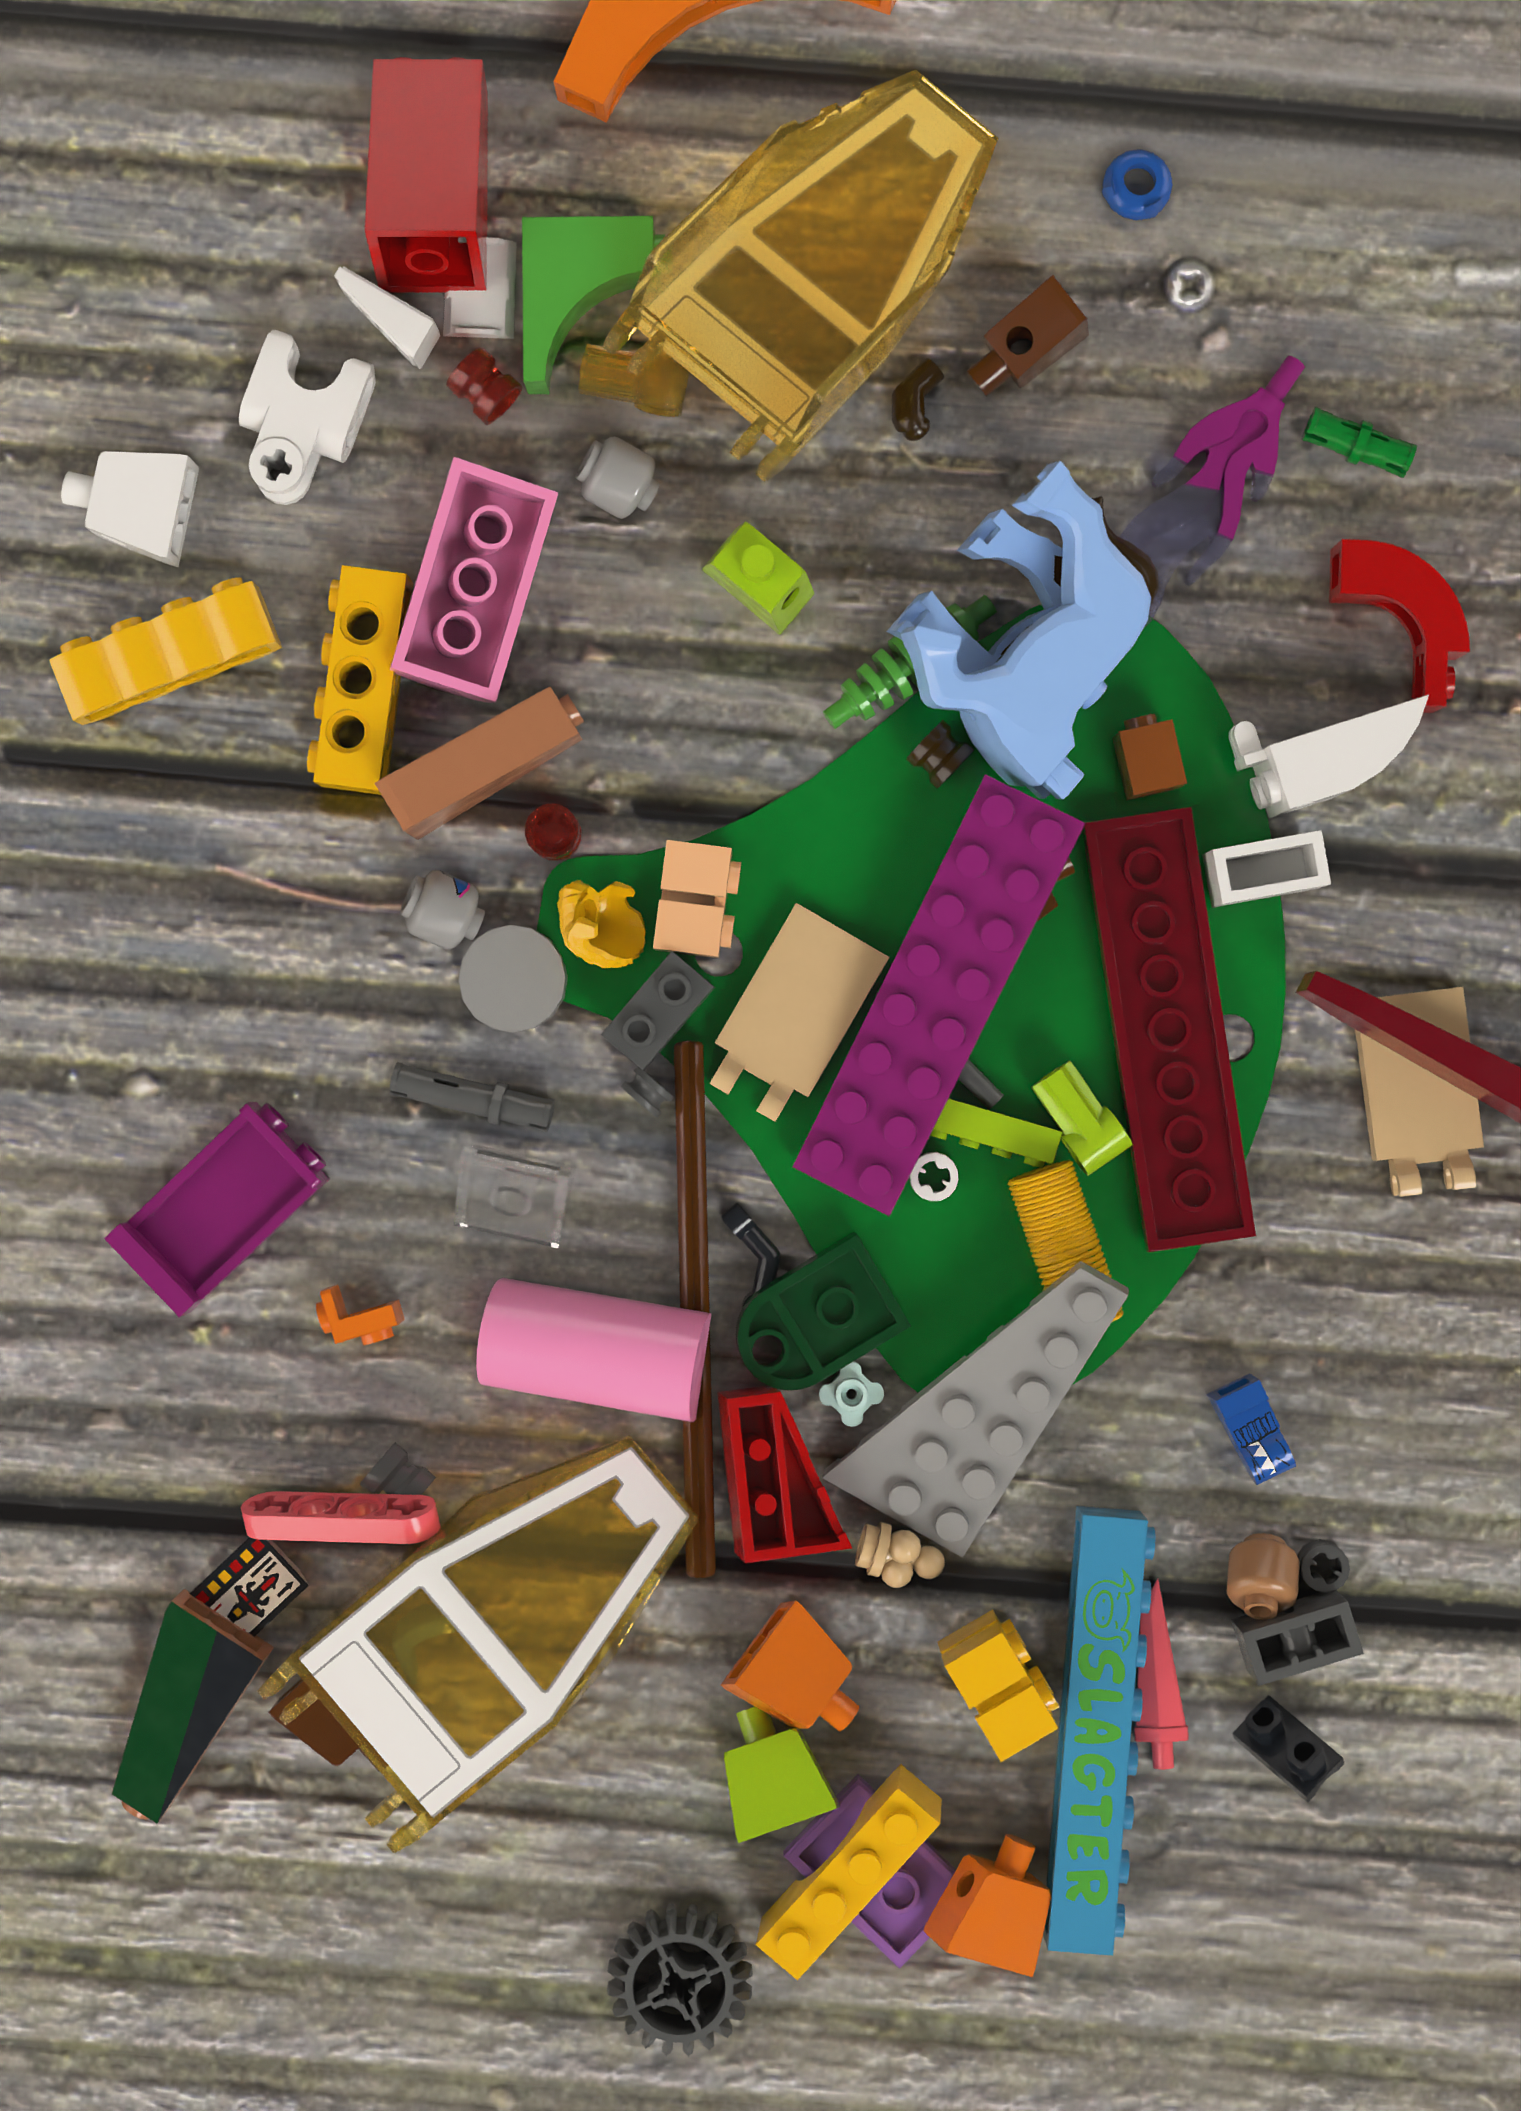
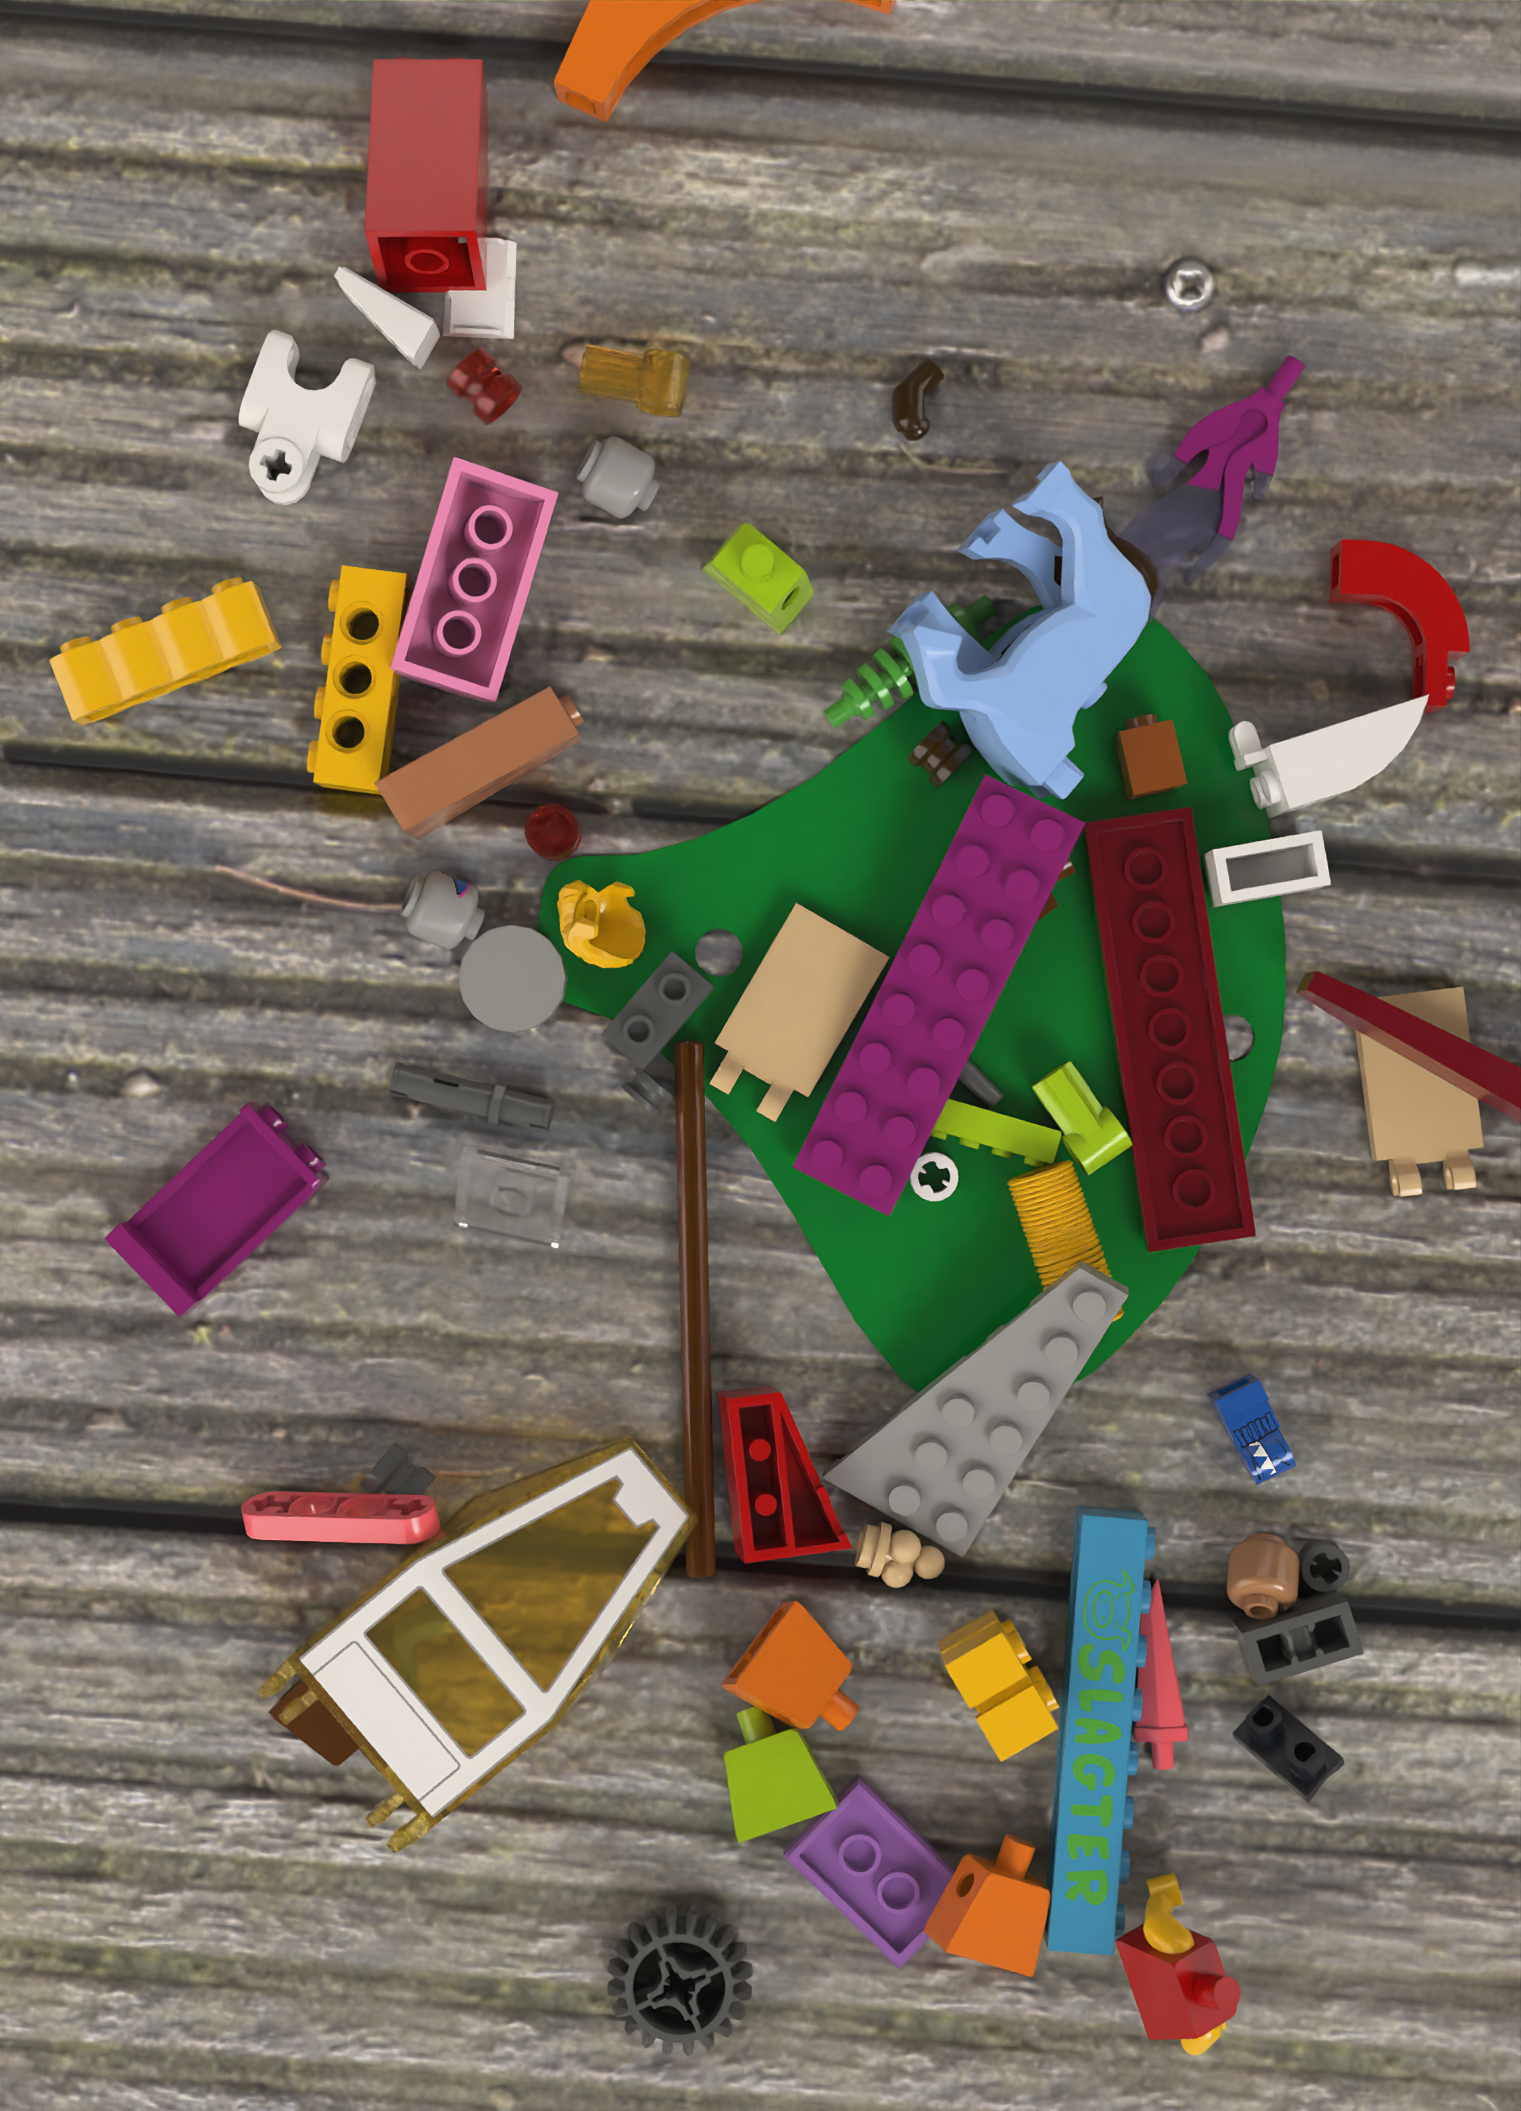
white torso [61,451,199,567] -> none
slope [112,1589,274,1824] -> none
piece [190,1537,309,1637] -> none
orange bracket [316,1284,405,1346] -> none
bright pink brick [476,1278,712,1422] -> none
bright green arch [522,216,666,394] -> none
clear yellow windscreen [602,70,999,482] -> none
light nougat piece [653,840,742,958] -> none
black arm [721,1203,780,1308] -> none
dark green tile [736,1232,911,1390] -> none
yellow arch [756,1764,942,1981] -> none
light aqua plate [819,1361,884,1427] -> none
reddish brown torso [967,275,1089,397] -> none
blue piece [1102,149,1173,220] -> none
green pin [1302,407,1417,478] -> none
none -> red torso [1115,1873,1240,2055]

